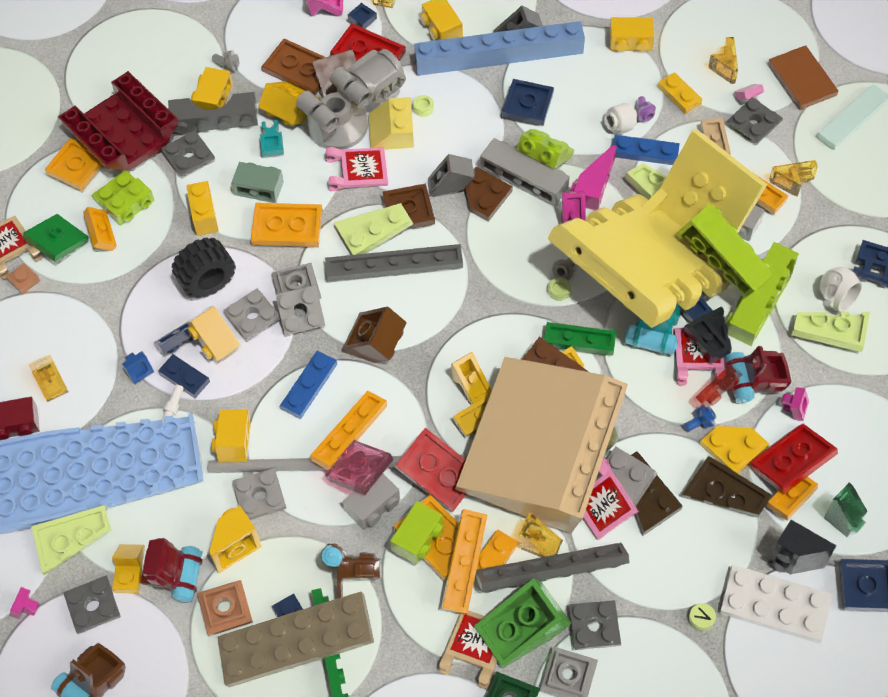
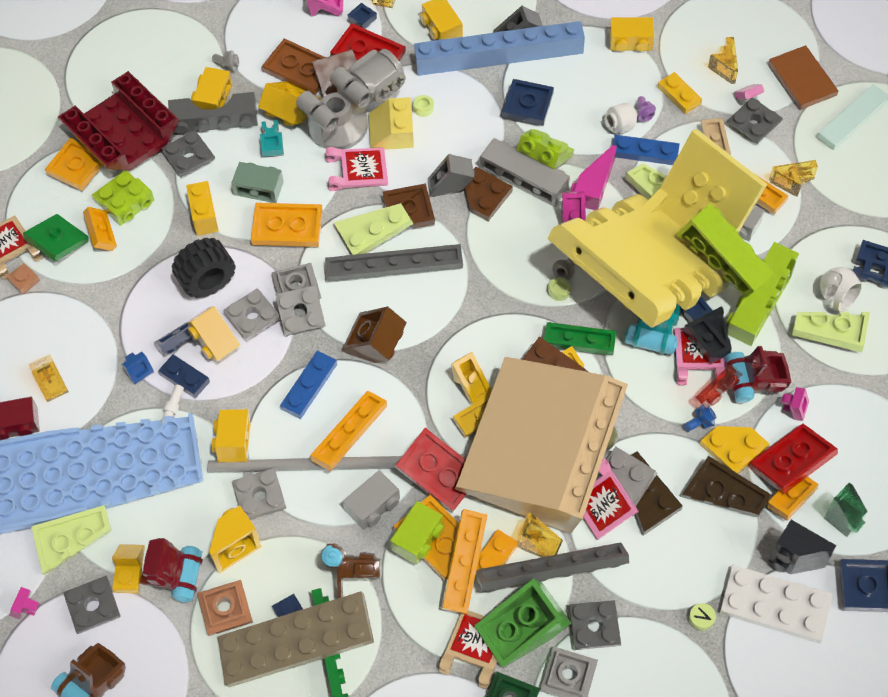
clear pink plate [325,440,394,495] -> none

